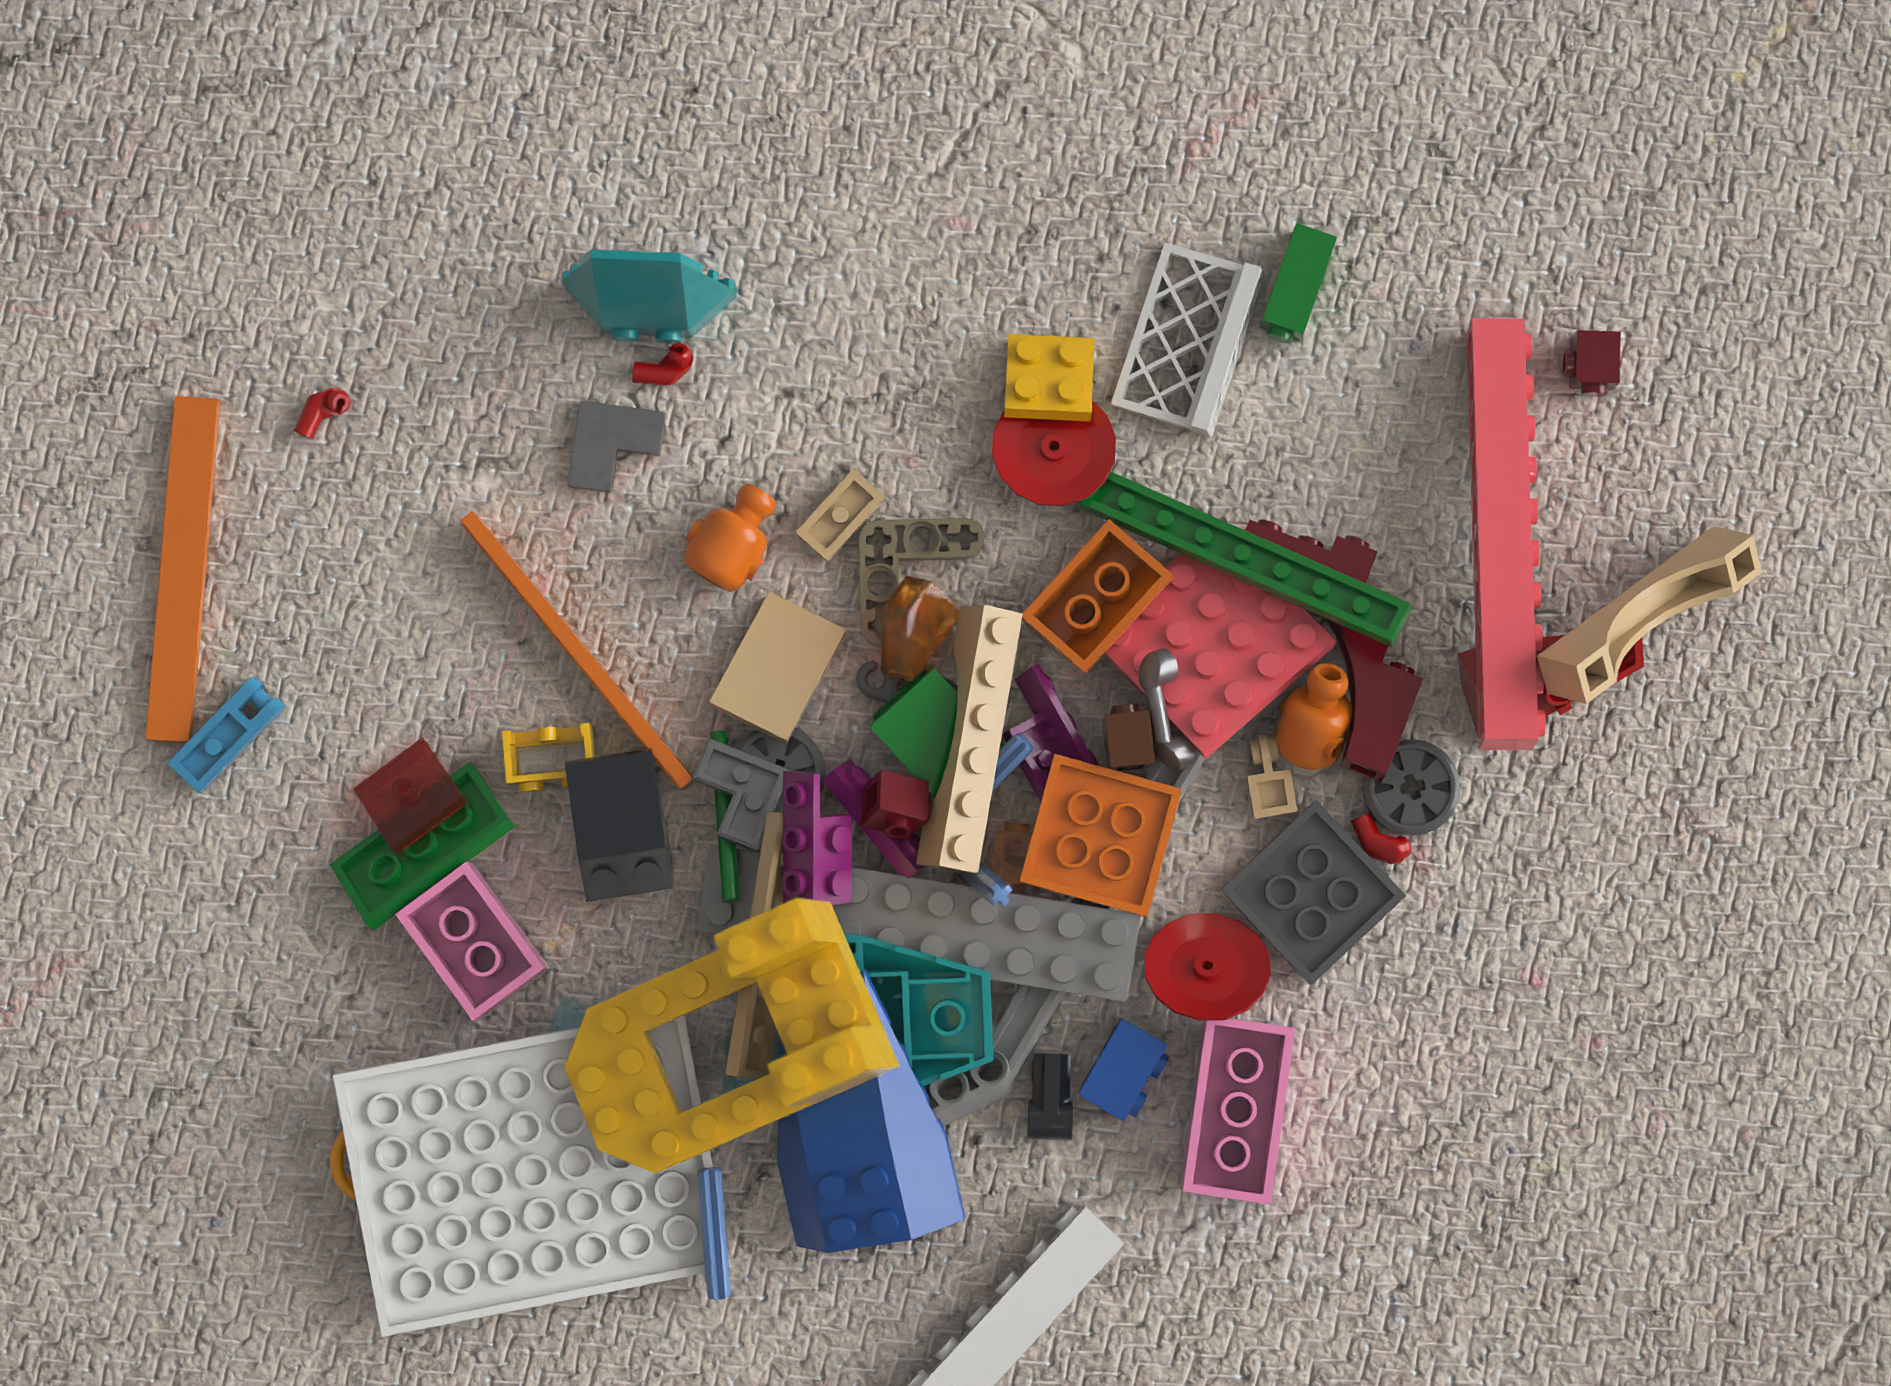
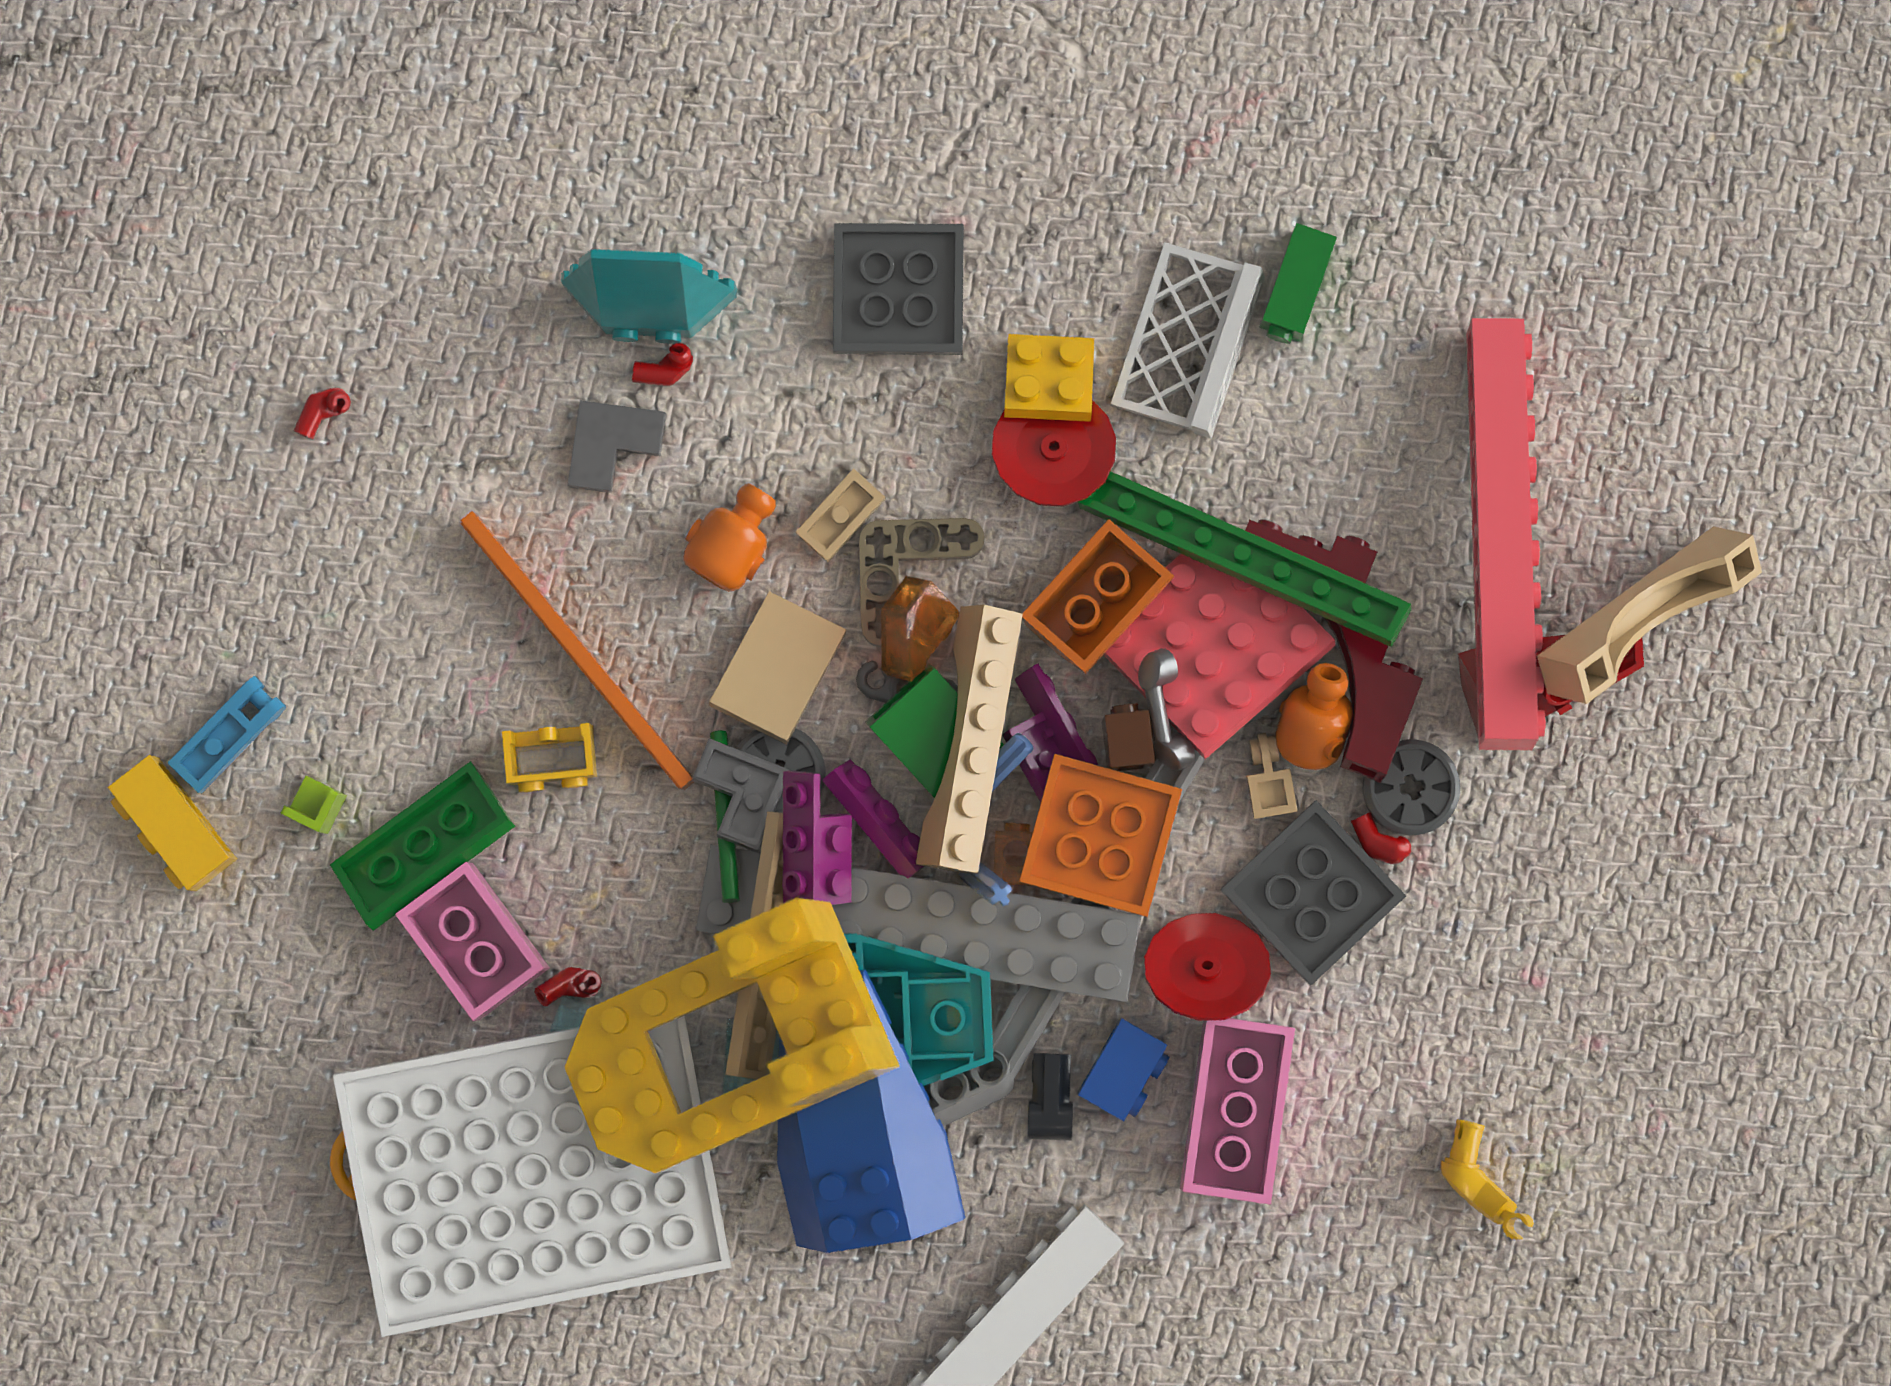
orange tile [145,396,221,743] -> none
clear red plate [353,737,468,855] -> none
black slope [565,748,674,902] -> none
medium blue axle [697,1167,731,1300] -> none
dark red brick [861,769,932,838] -> none
dark red brick [1562,330,1621,397] -> none
none -> yellow brick [108,755,237,891]
none -> lime panel [281,776,347,834]
none -> red arm [534,967,602,1006]
none -> dark grey plate [833,223,964,355]
none -> yellow arm [1440,1119,1533,1240]

